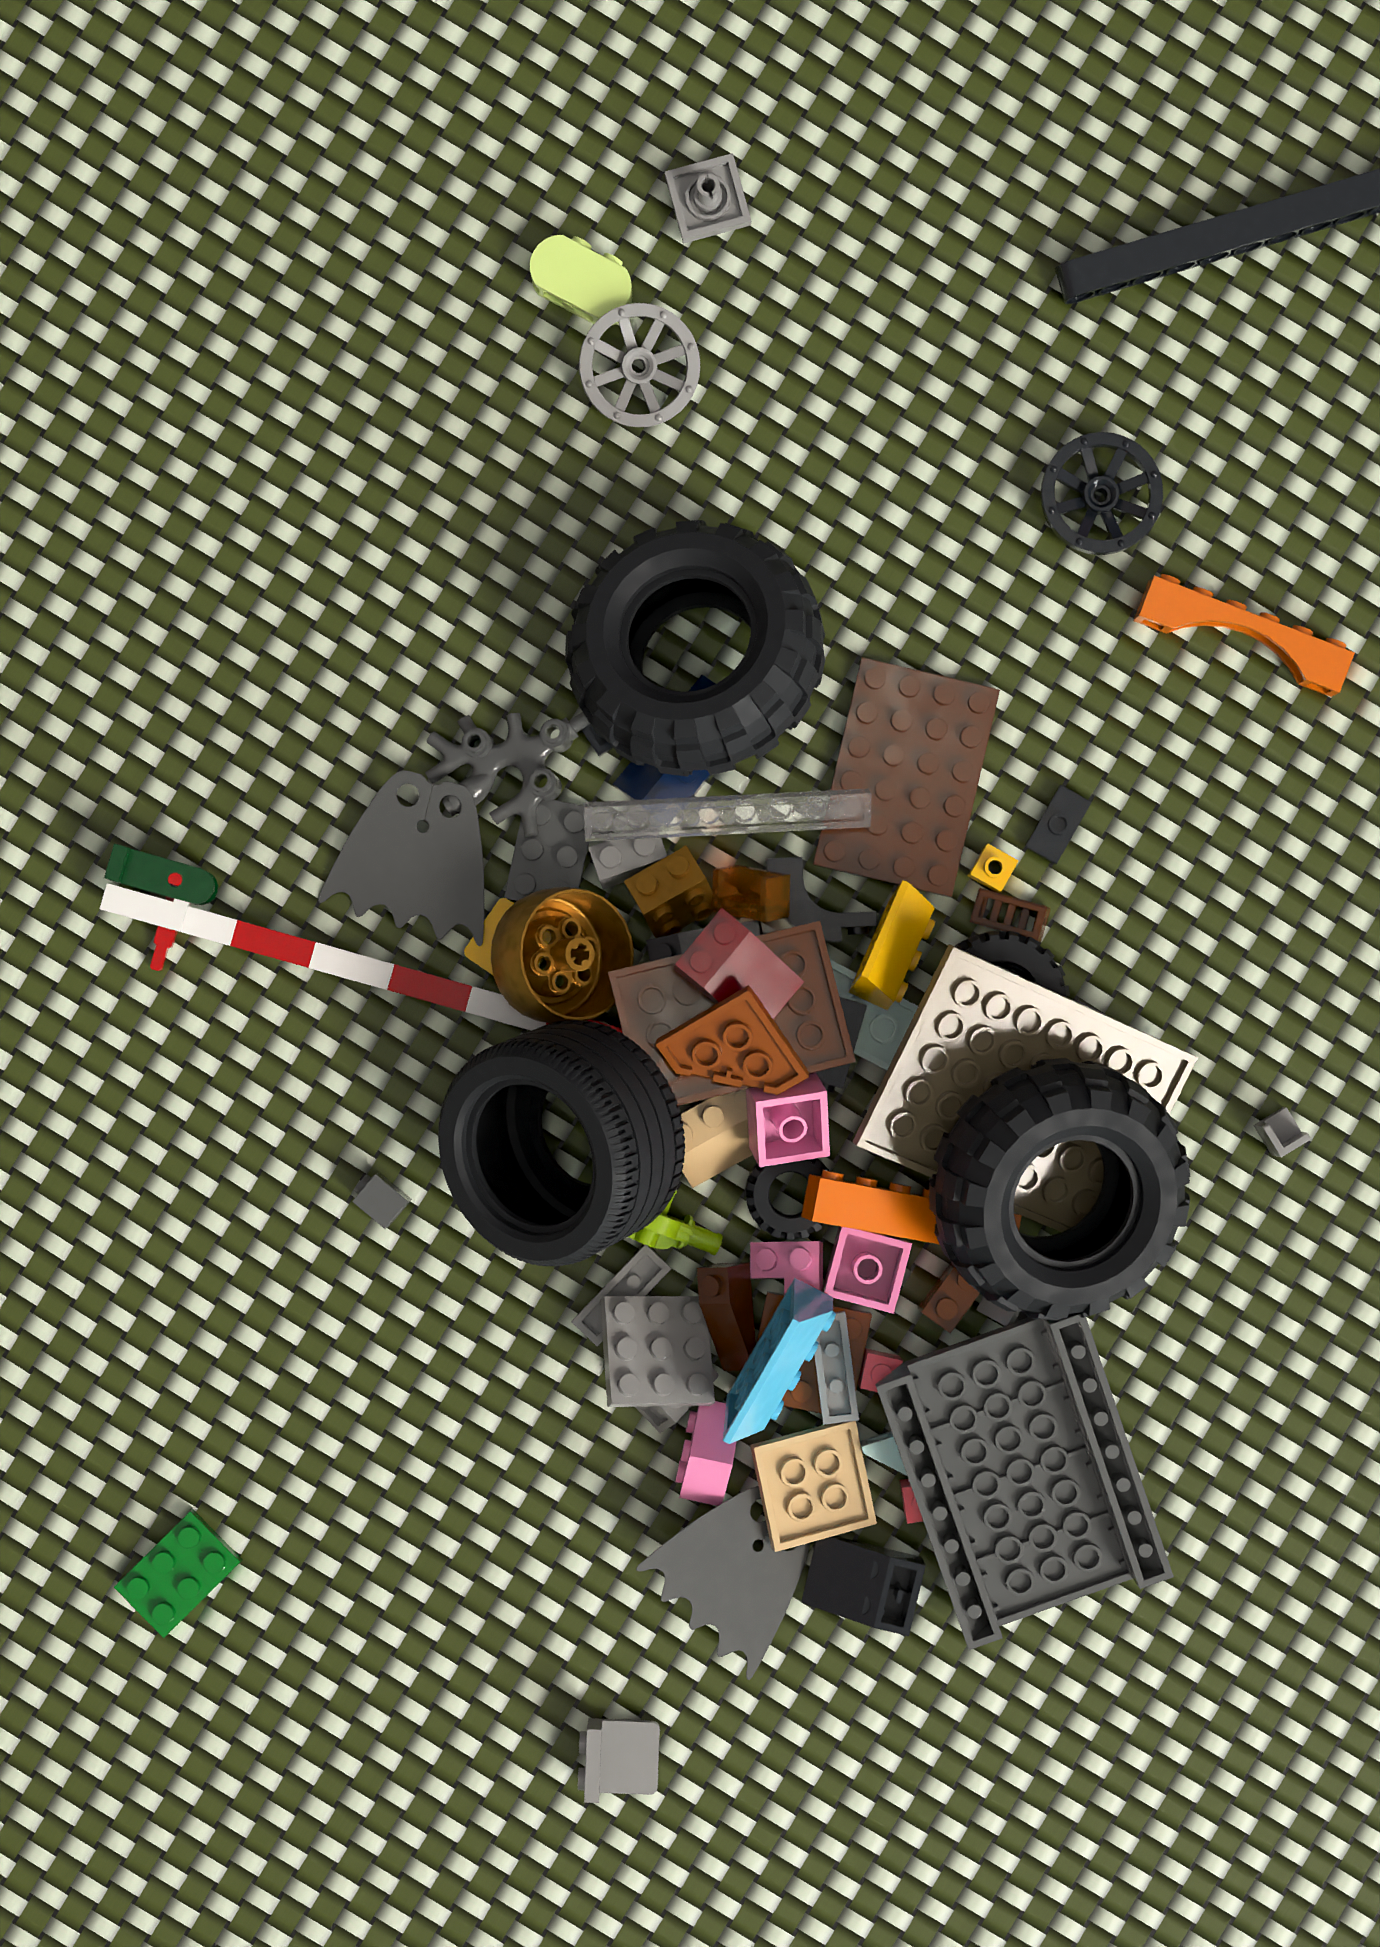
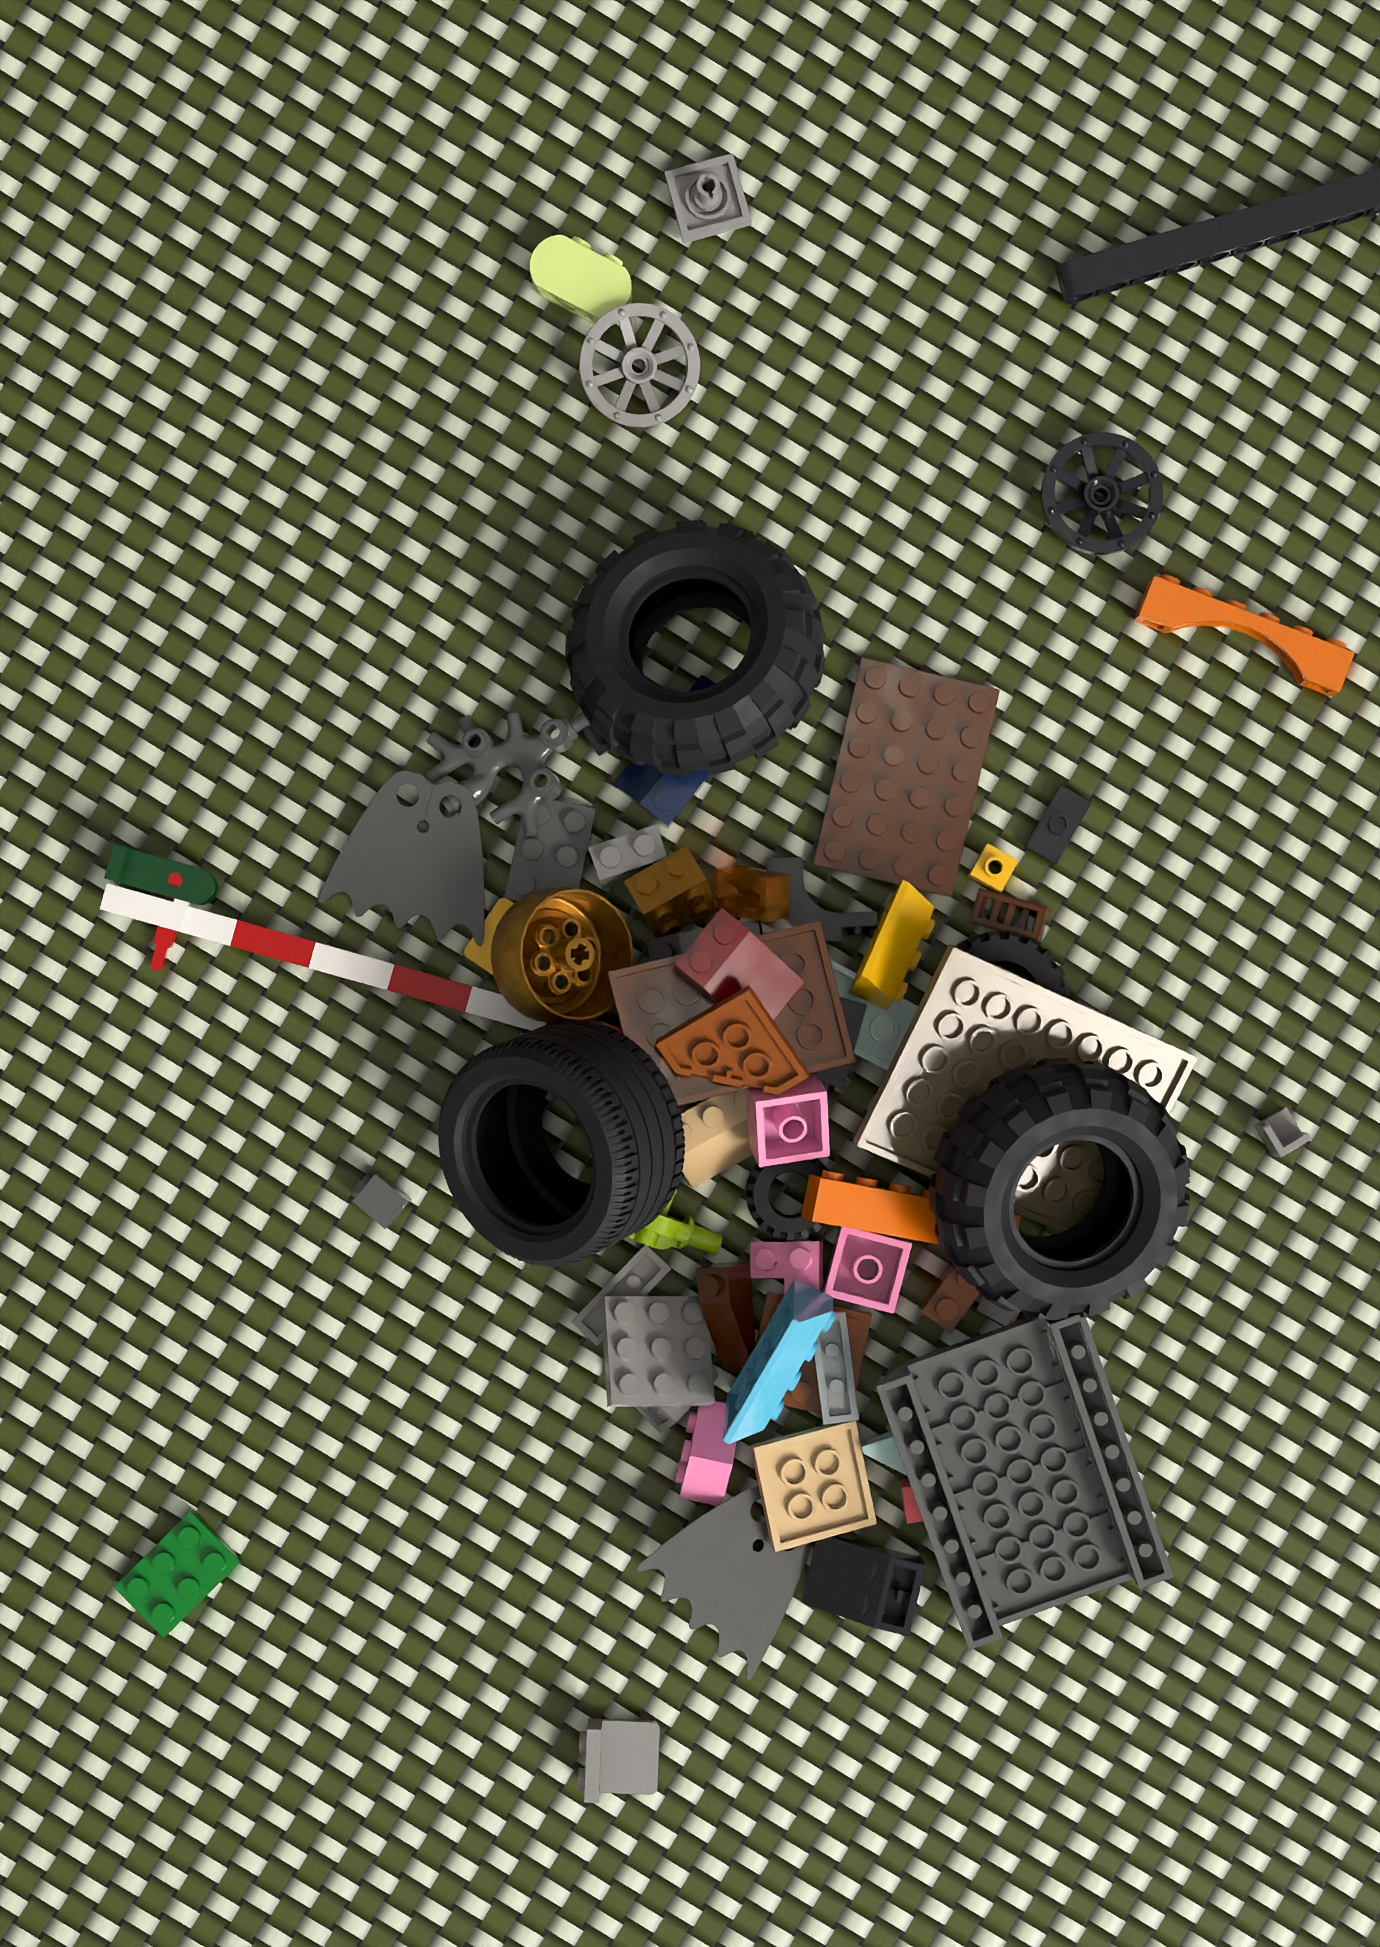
clear plate [583,788,872,842] -> none
coral brick [858,1348,903,1392] -> none

